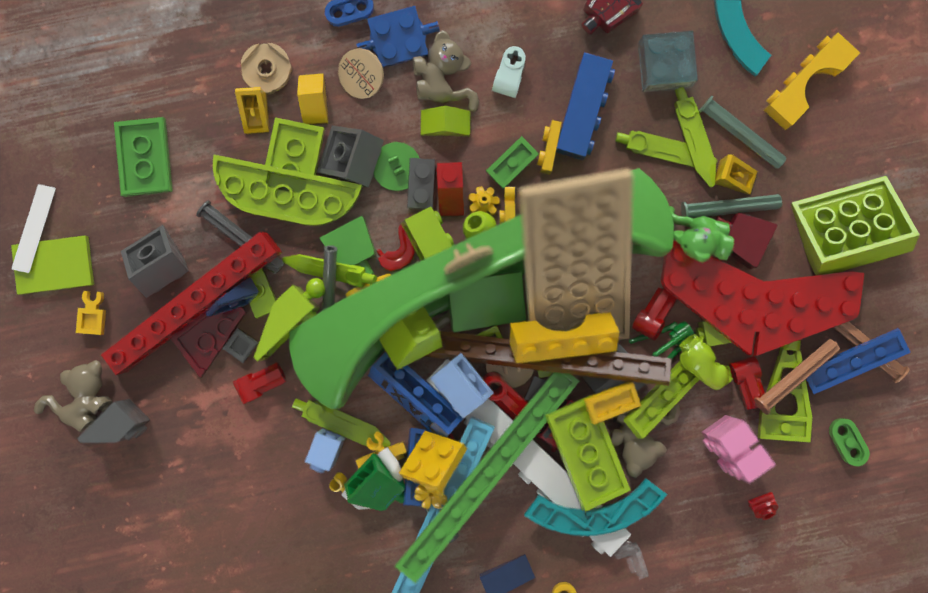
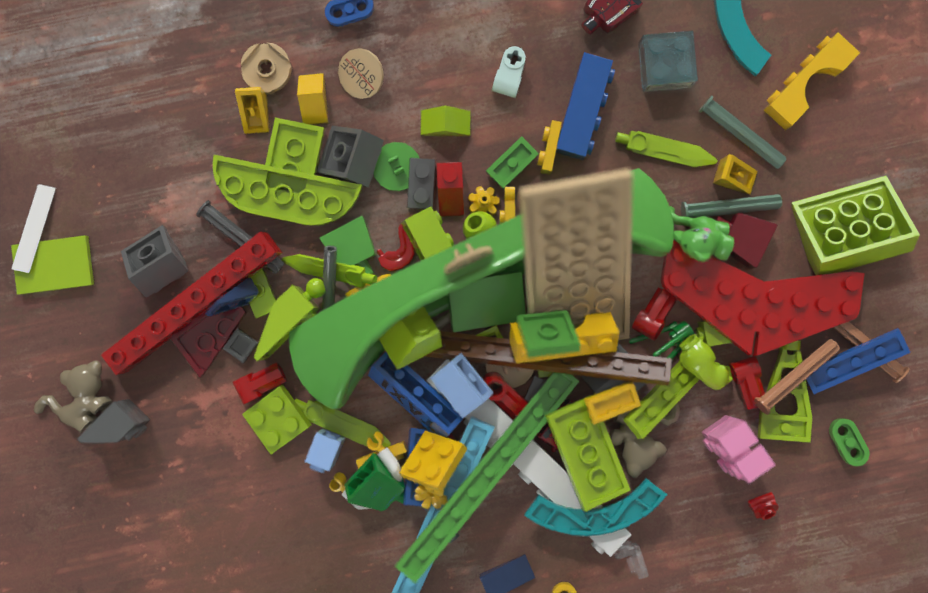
yellow plate [76,291,106,335] -> none
bright green tile [114,117,173,197] -> none
blue plate [356,6,440,68] -> none
dark tan animal [412,31,479,112] -> none
lime piece [674,87,716,187] -> none
none -> lime plate [242,385,312,454]
none -> bright green tile [516,310,581,358]

